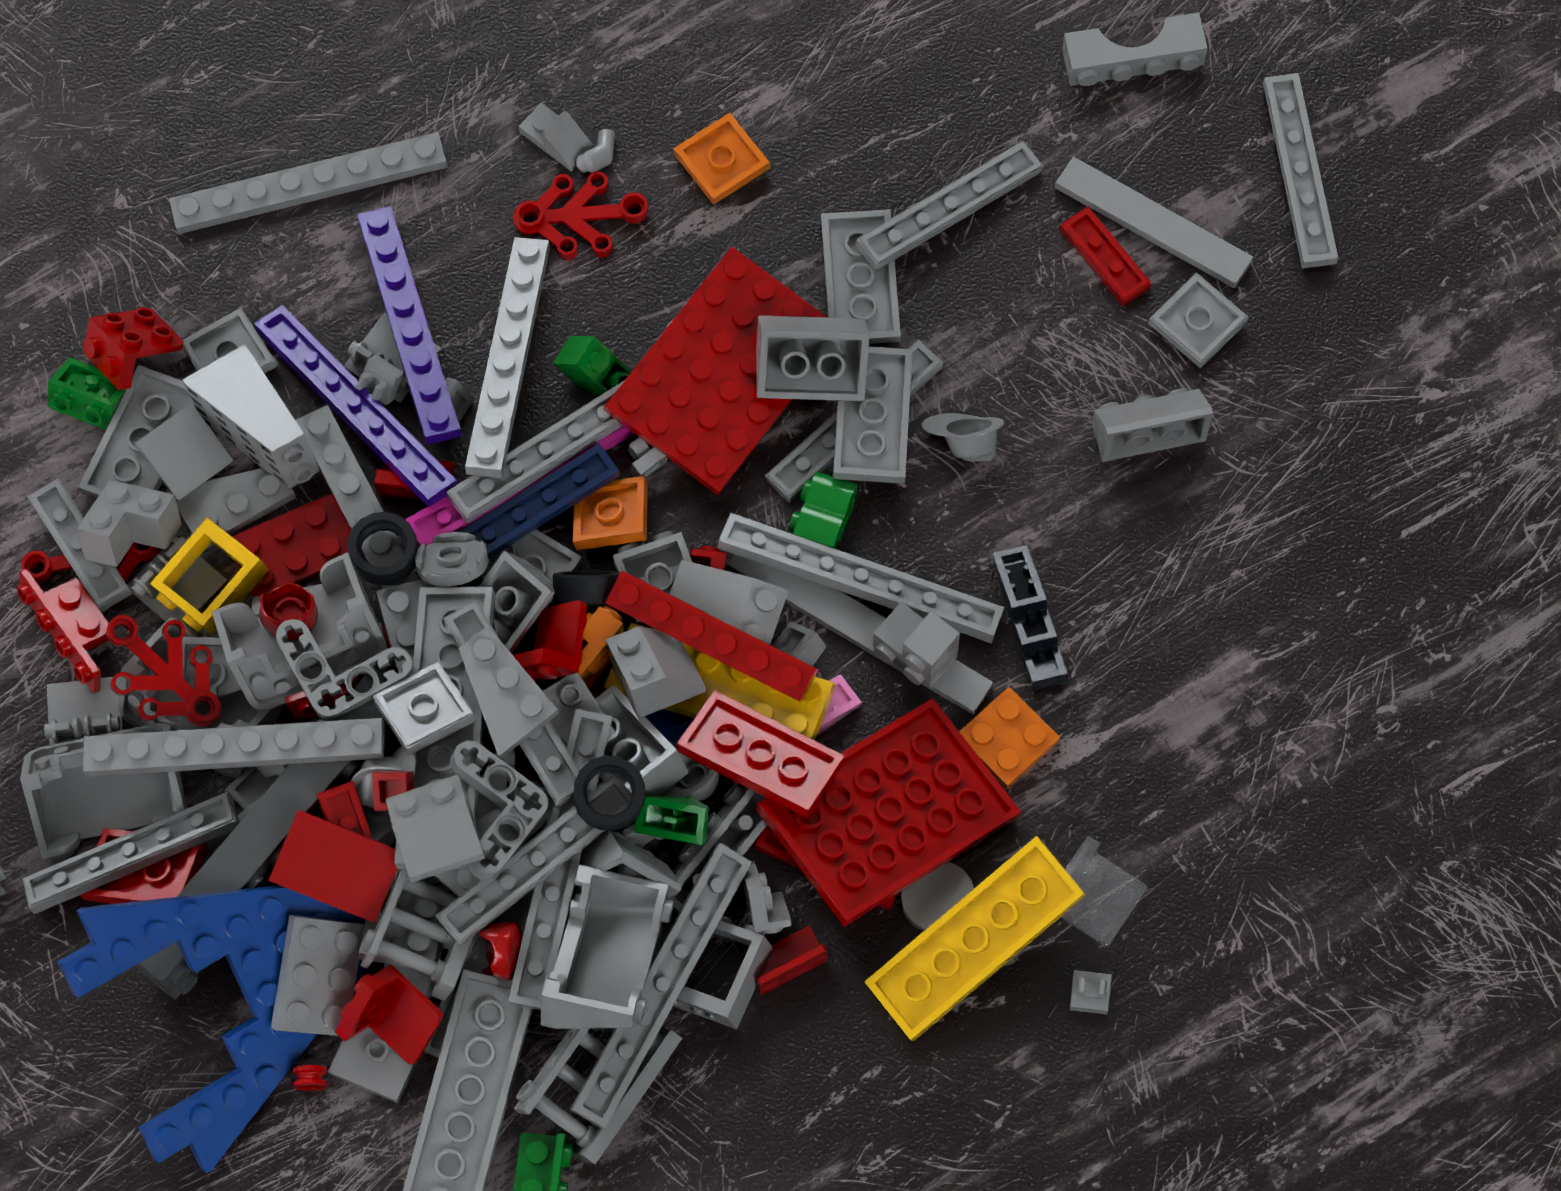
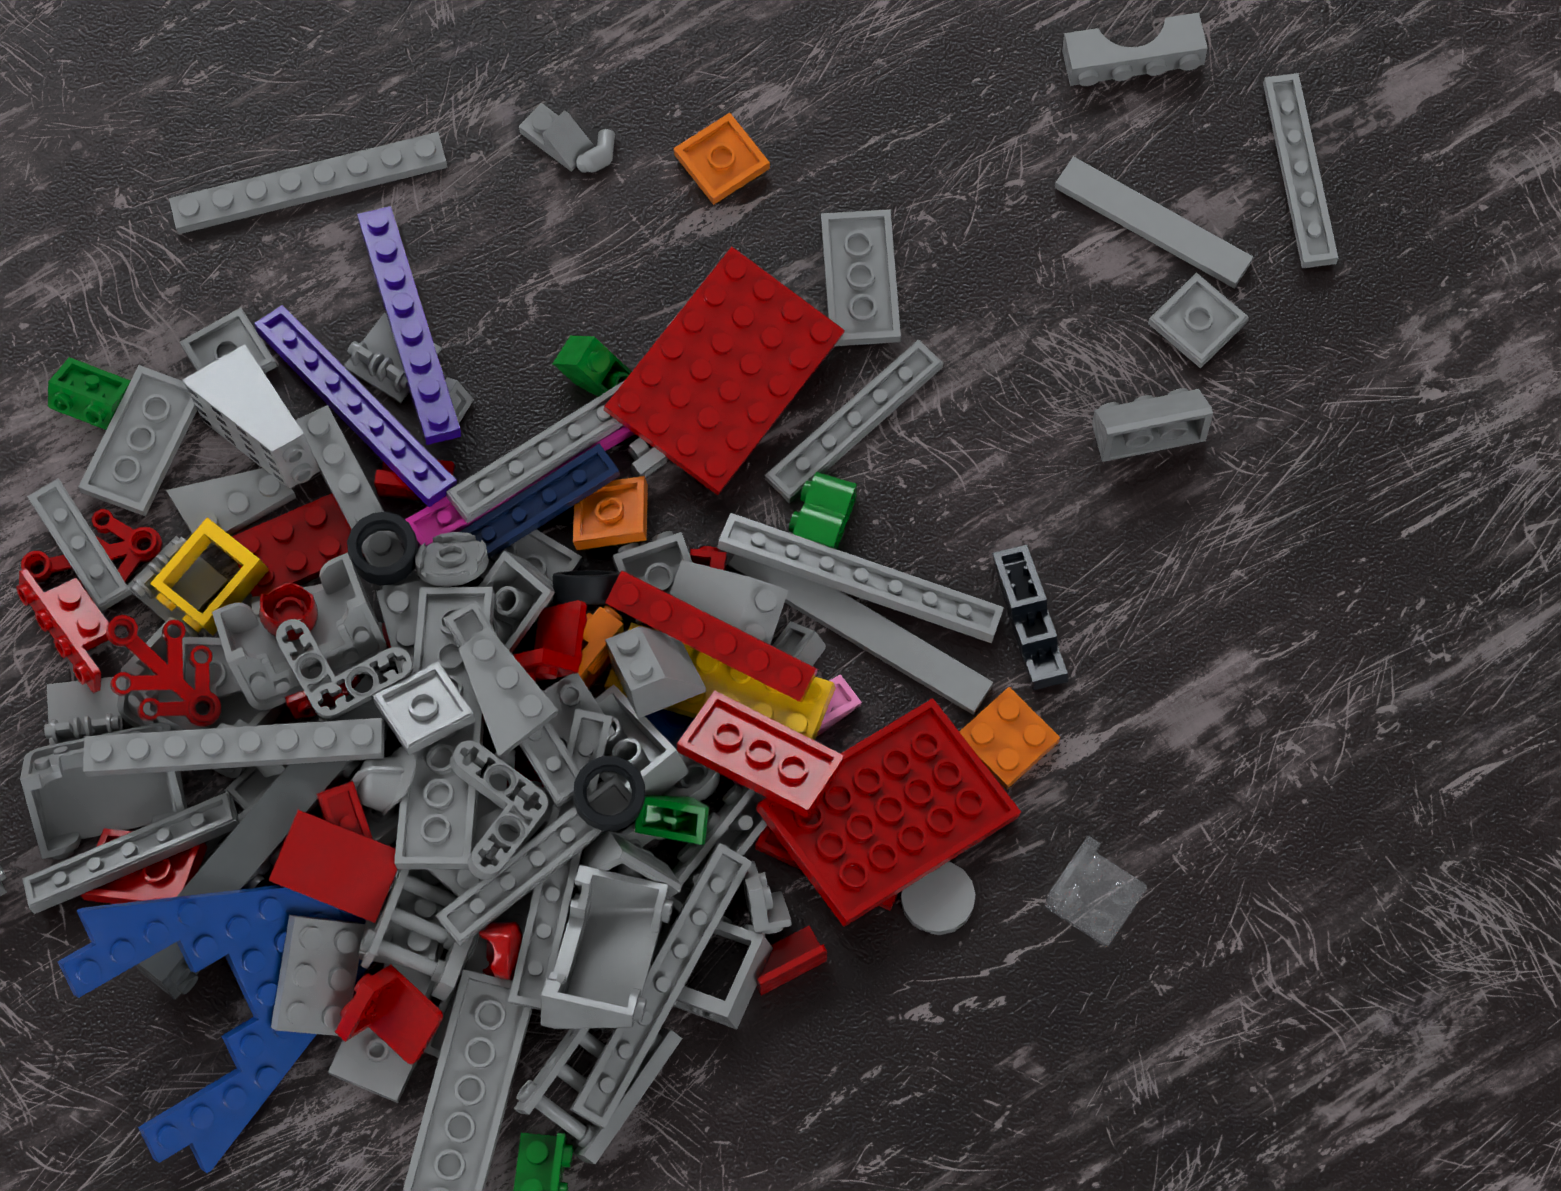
light grey brick [76,480,182,567] -> none
red bracket [83,307,184,390] -> none
light grey slope [134,403,233,501] -> none
red bush [293,1065,327,1091] -> none
light grey tile [356,354,404,405] -> none
red tile [372,771,414,811] -> none
light grey slope [386,774,485,883] -> none
light grey plate [465,237,550,478] -> none
red plant [513,171,648,260] -> none
light grey slope [756,316,870,401] -> none
light grey plate [833,347,913,484] -> none
light grey tile [855,141,1043,271] -> none
yellow plate [864,836,1086,1041] -> none
light grey brick [873,602,960,689] -> none
light grey piece [922,413,1004,462] -> none
red tile [1060,206,1152,306] -> none
light grey tile [1070,970,1112,1015] -> none

